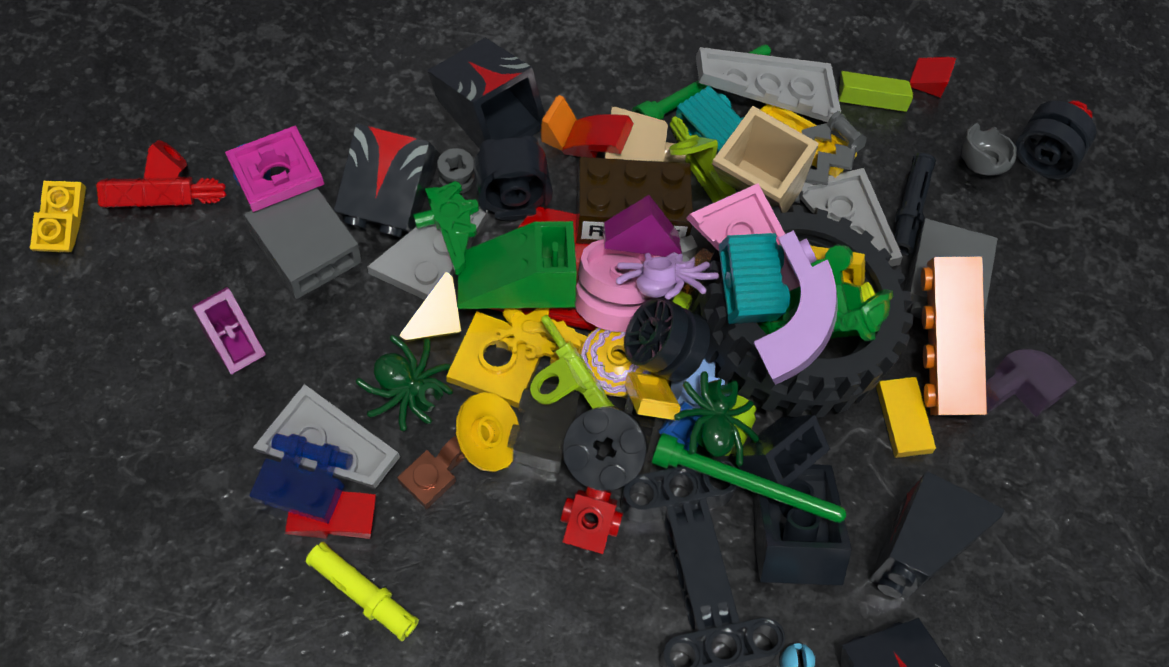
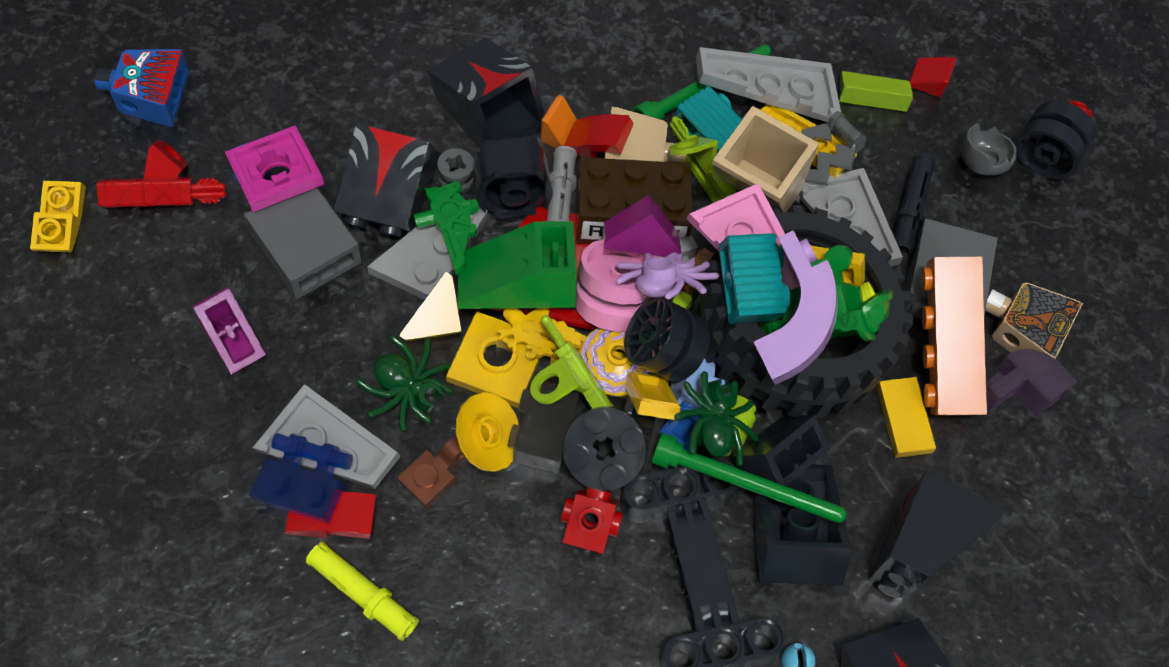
none -> torso [95,49,189,127]
none -> light grey pin [547,146,577,221]
none -> torso [986,283,1083,374]

